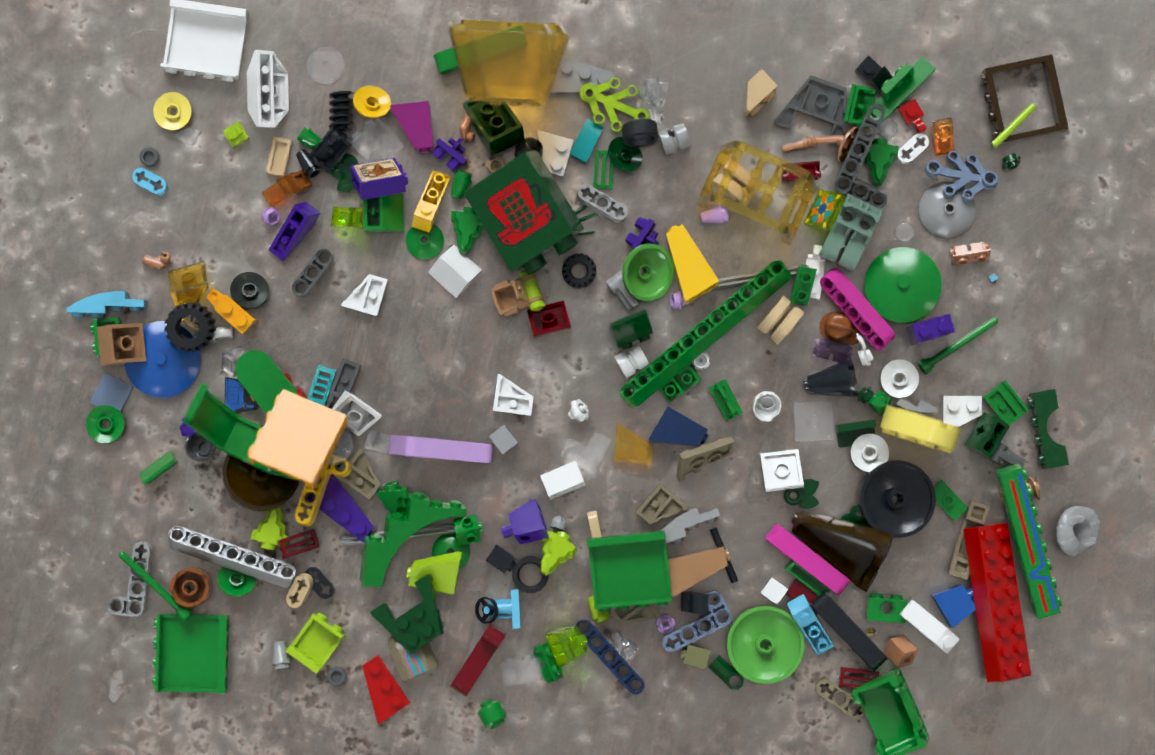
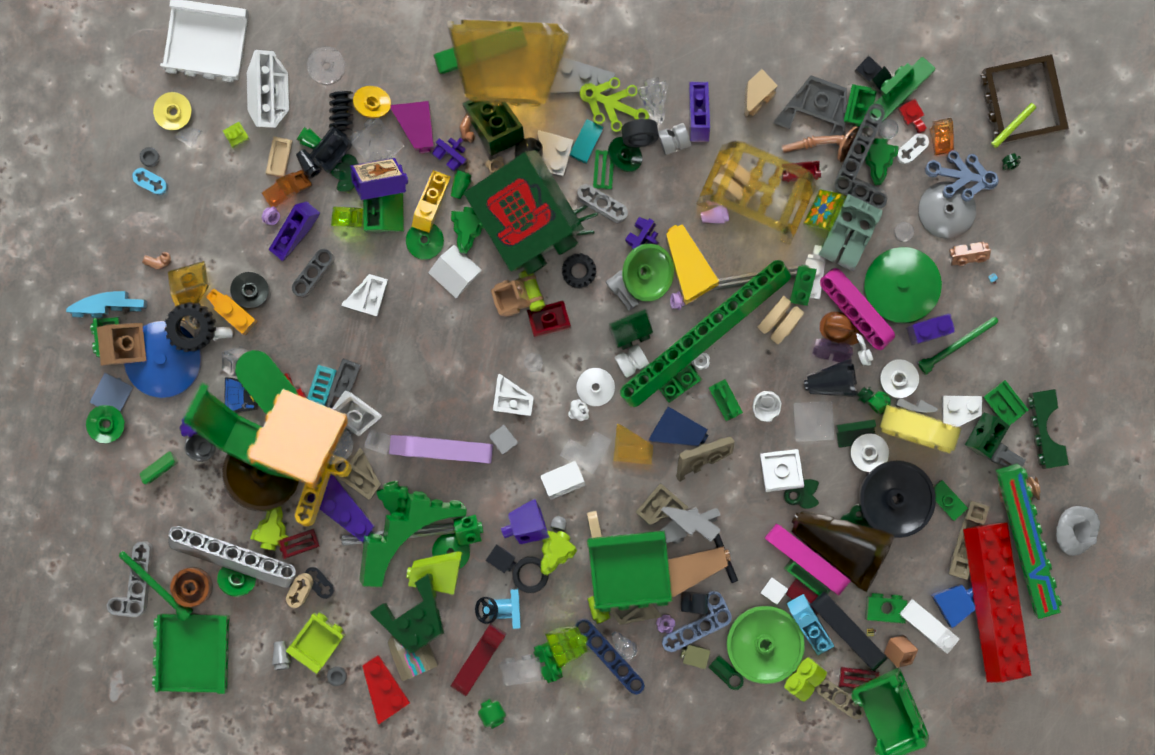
none -> white dish [577,368,615,406]
none -> light grey slope [661,507,721,542]
none -> dark purple slope [689,82,710,142]
none -> lime brick [784,657,827,702]

